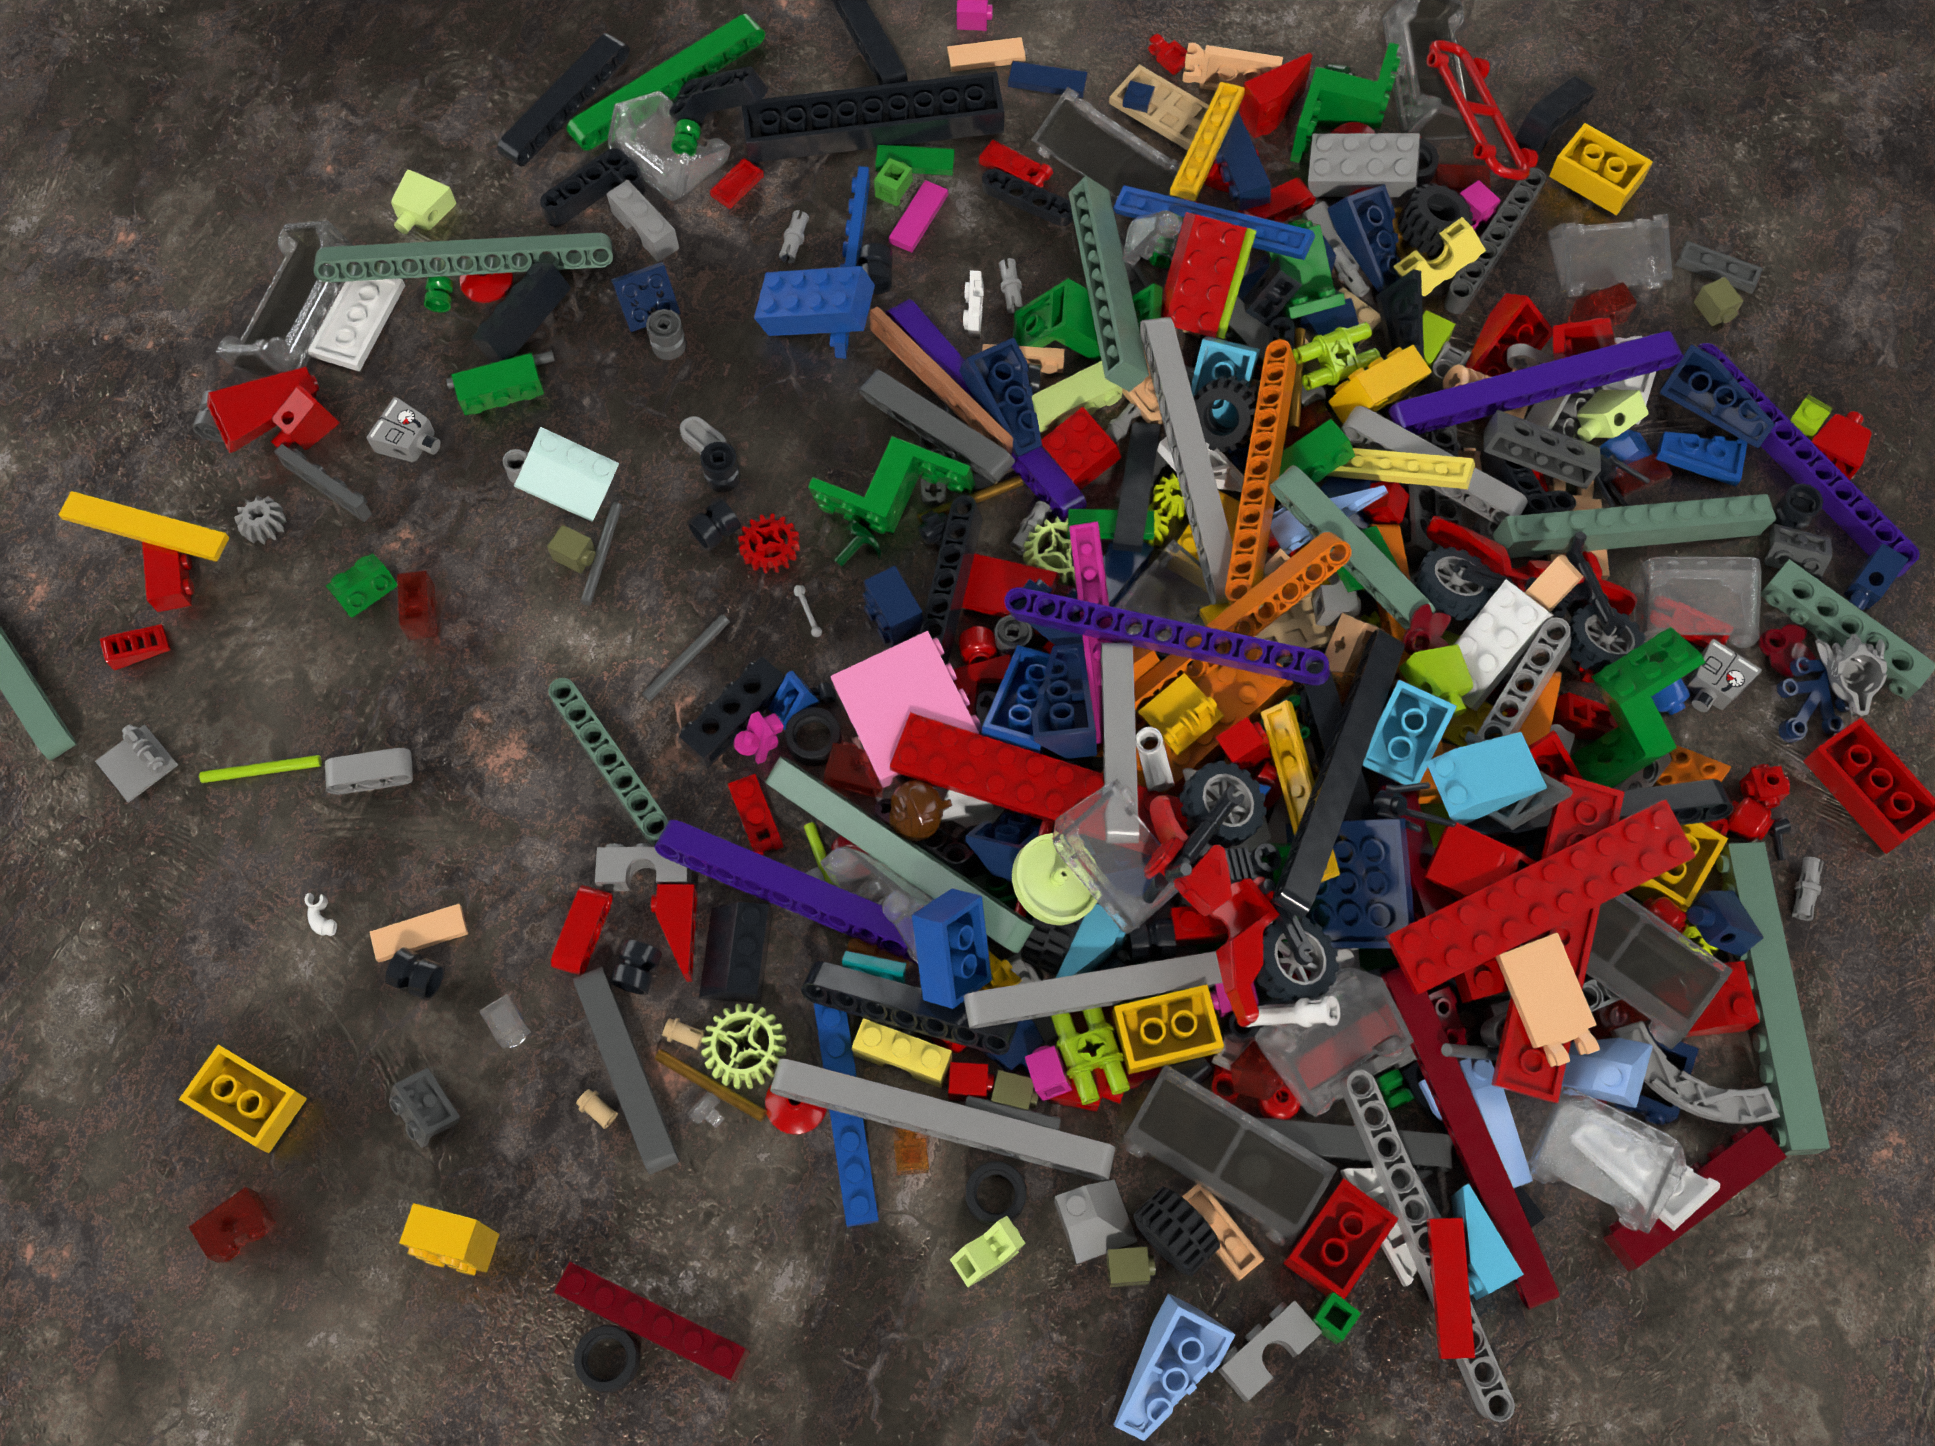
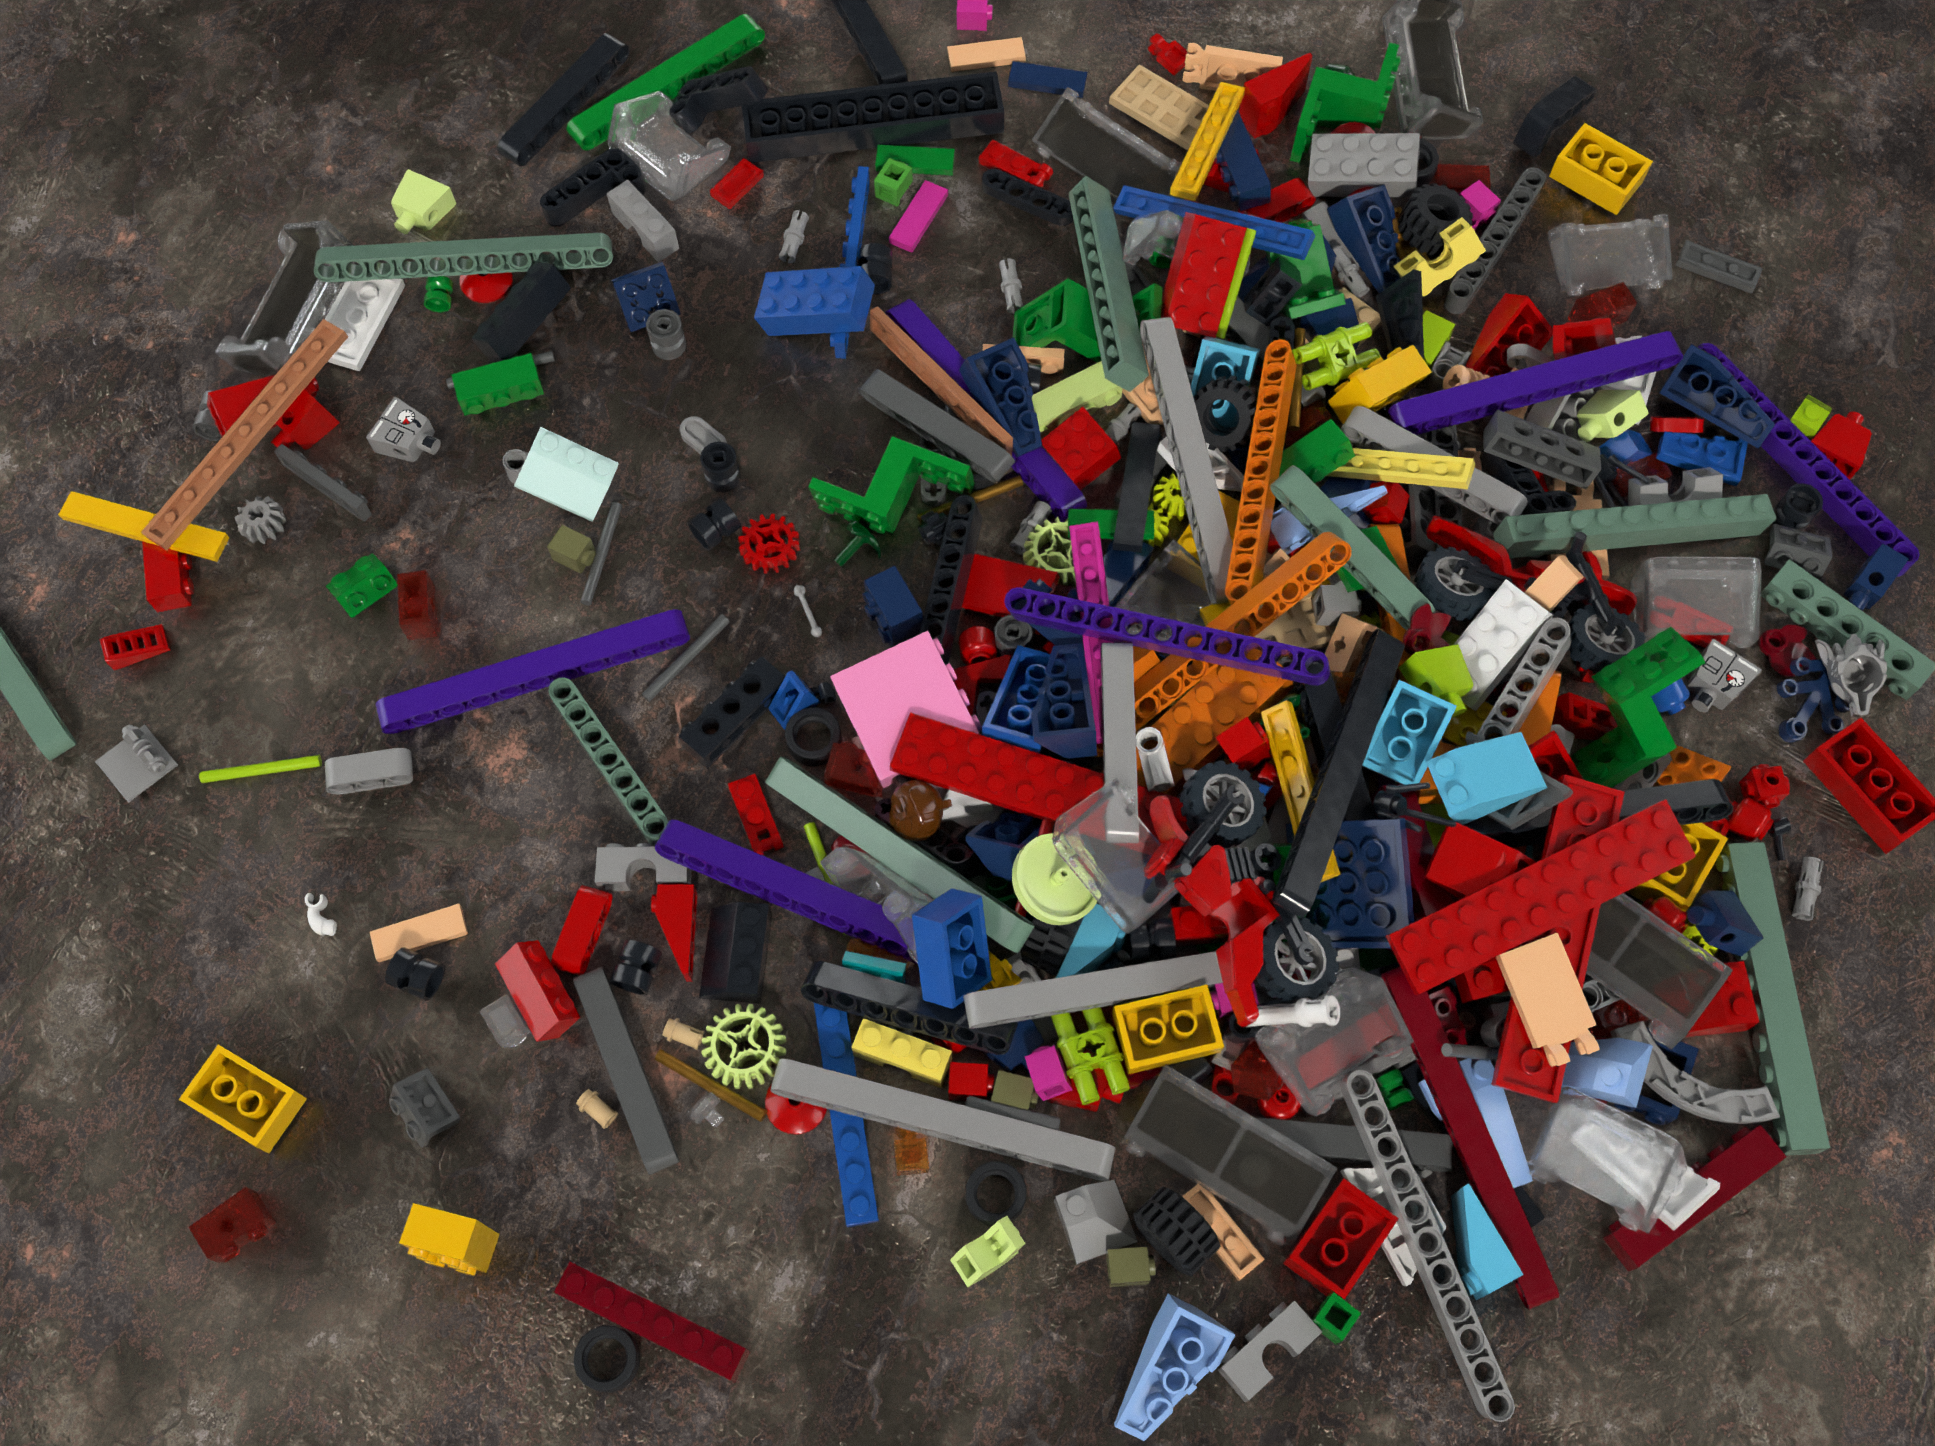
green wheel [671,119,701,157] -> none
dark pink hips [734,711,784,764] -> none
white wing [963,270,984,338] -> none
dark blue plate [1122,80,1155,113] -> none
yellow hinge [1138,673,1225,756] -> none
red bar [1427,40,1538,181] -> none
red tile [1427,1218,1475,1359] -> none
olive brick [1694,277,1743,326] -> none
none -> nougat plate [141,319,348,551]
none -> dark purple beam [375,609,690,734]
none -> red brick [495,940,581,1042]
none -> light grey arch [1628,467,1723,506]
none -> red beam [1649,416,1704,433]

